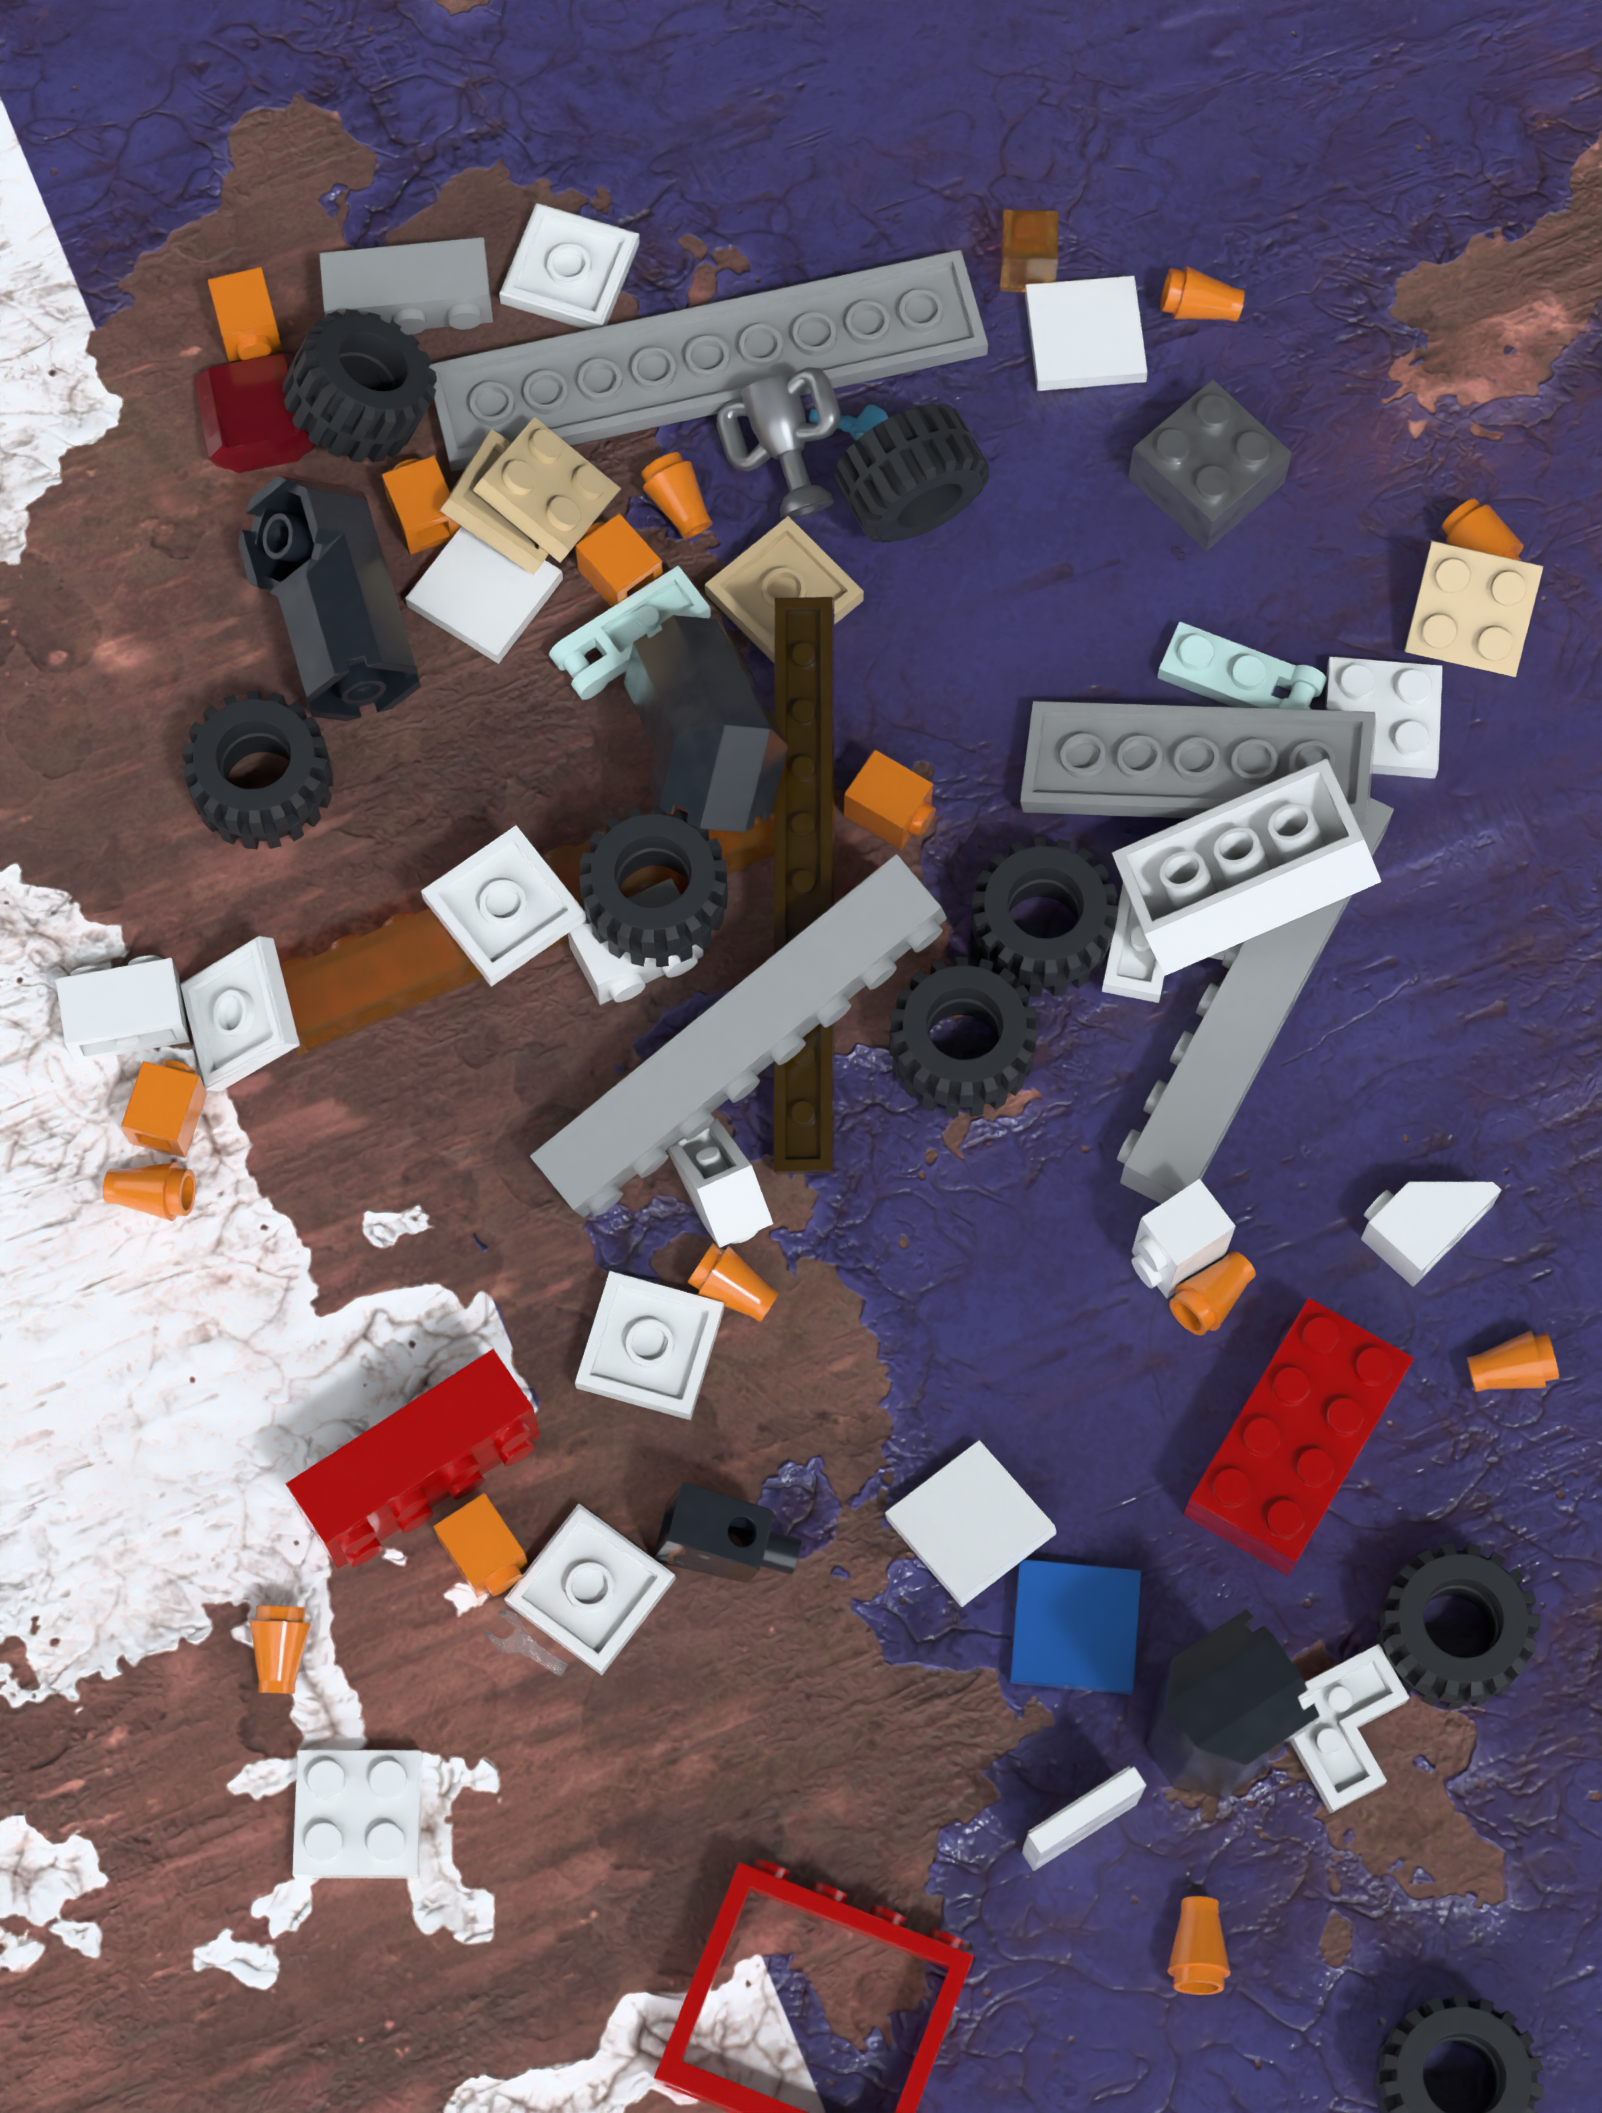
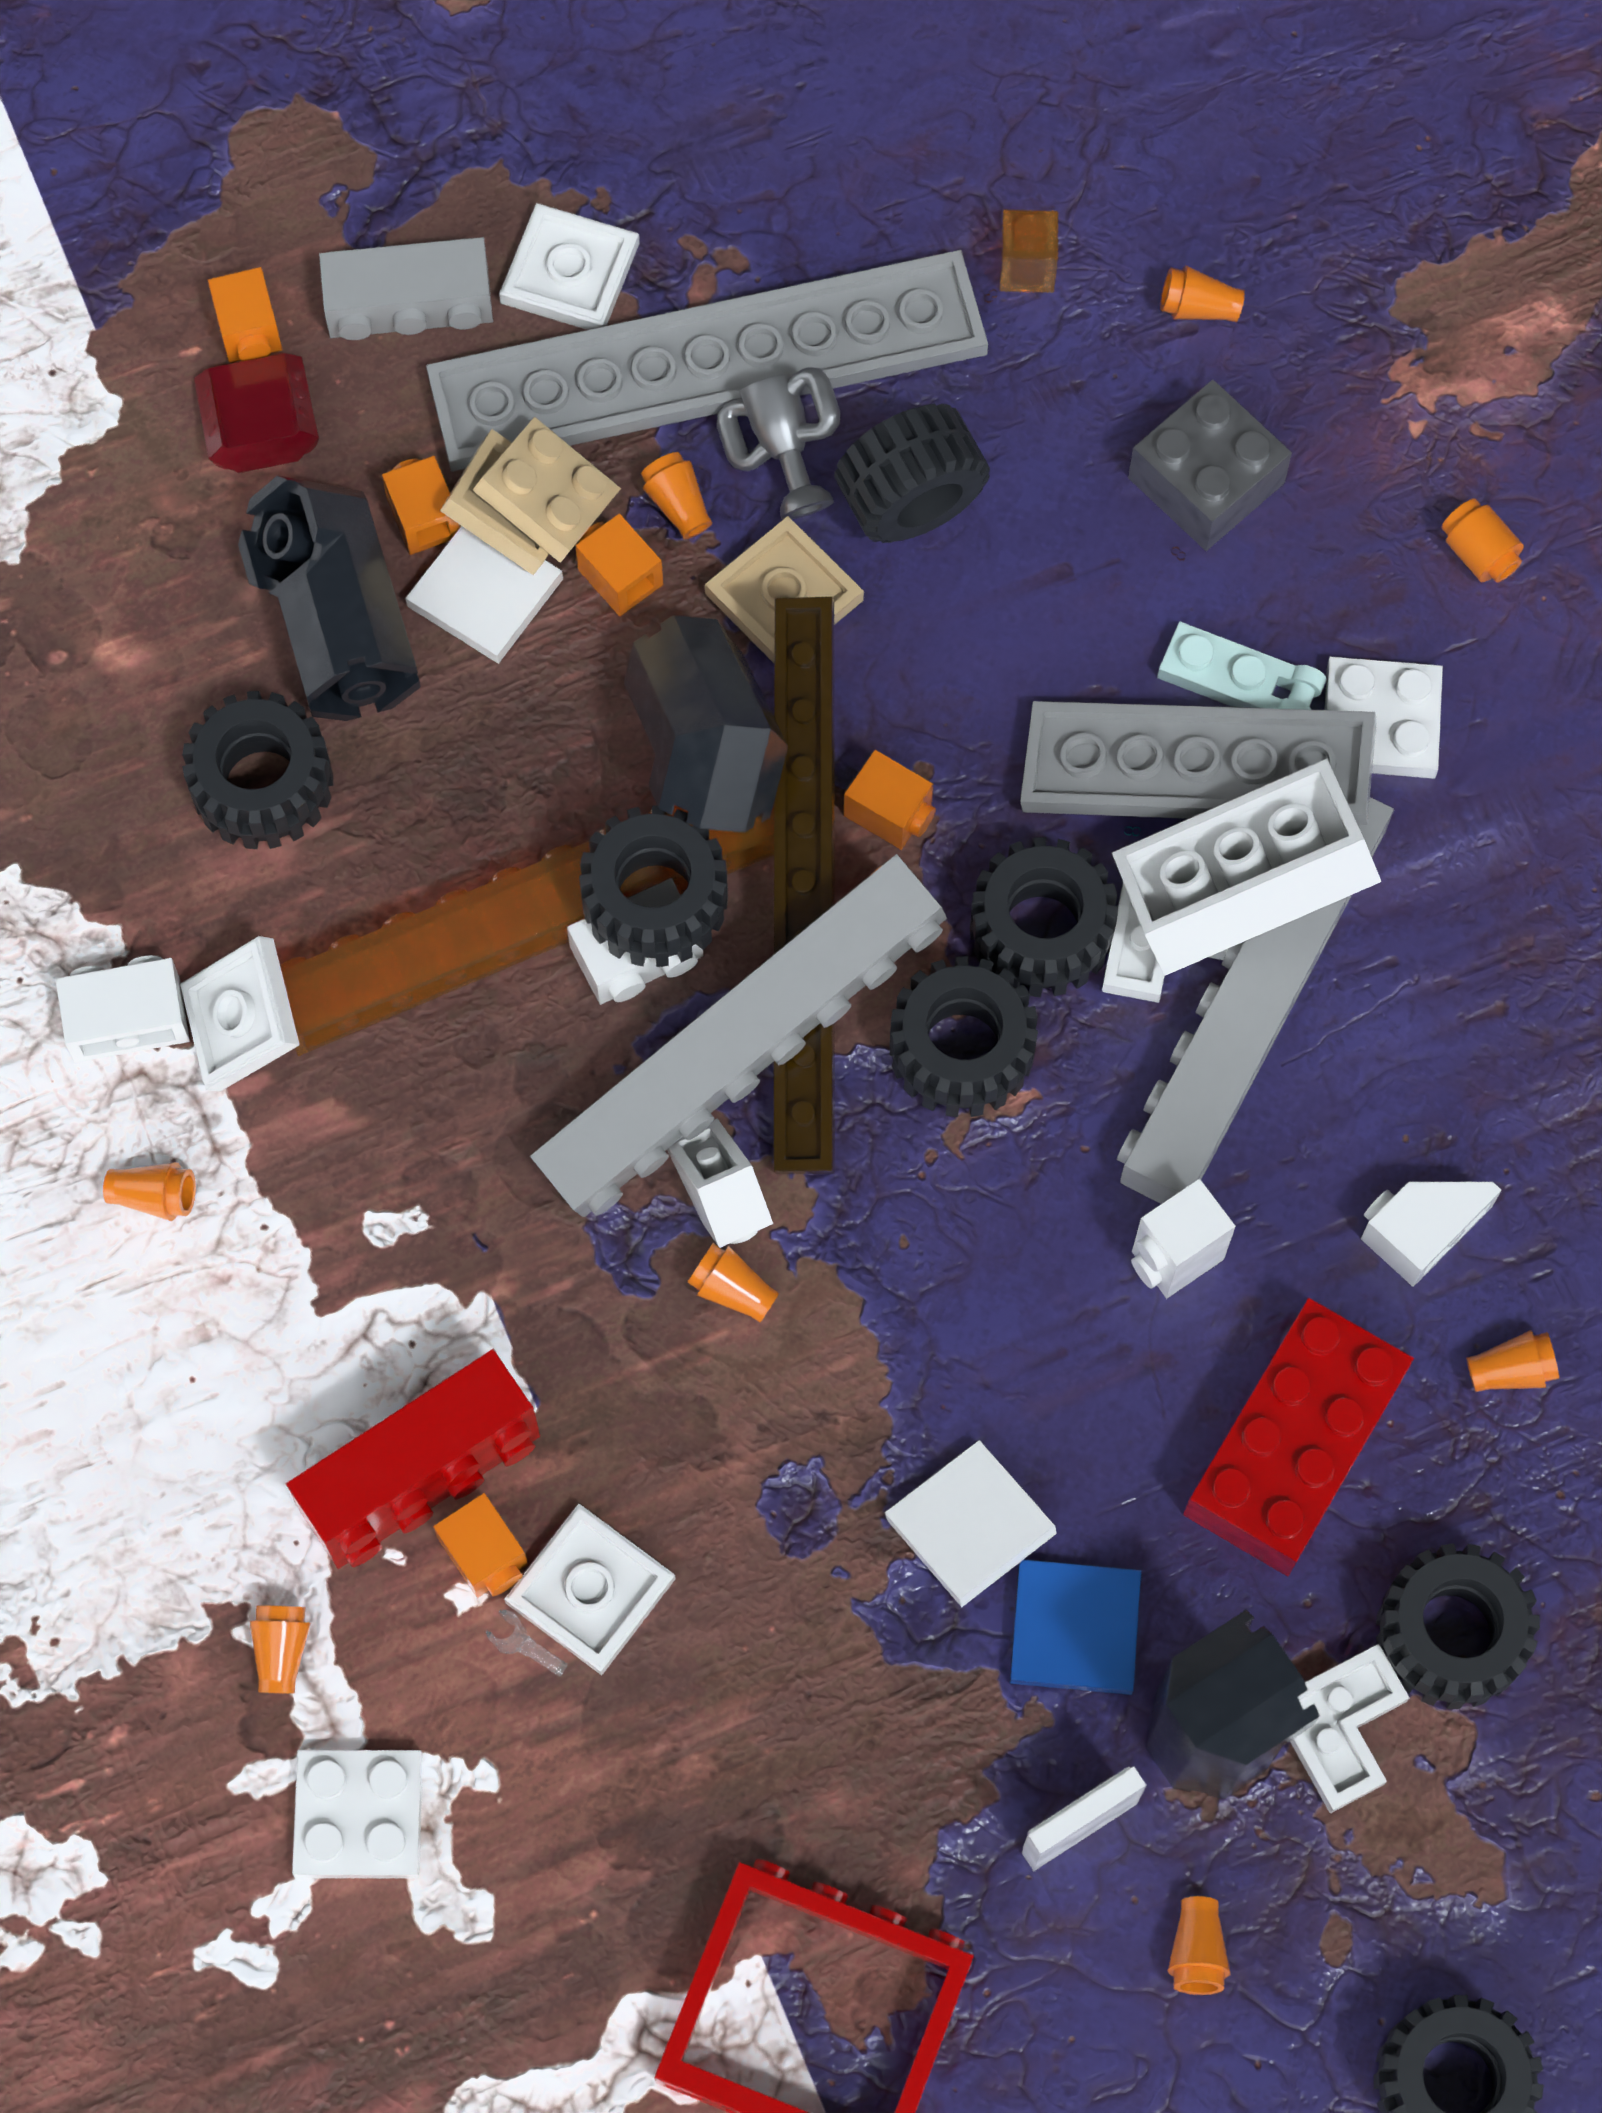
orange brick [121,1060,207,1158] -> none
black tyre [282,310,437,463] -> none
white plate [421,825,586,987] -> none
light aqua plate [549,566,711,700] -> none
white plate [575,1271,724,1420] -> none
black torso [653,1482,801,1583] -> none
dark azure hand [809,405,888,441] -> none
white tile [1025,276,1147,391] -> none
orange cone [1169,1251,1256,1336] -> none
tan plate [1404,540,1544,677] -> none

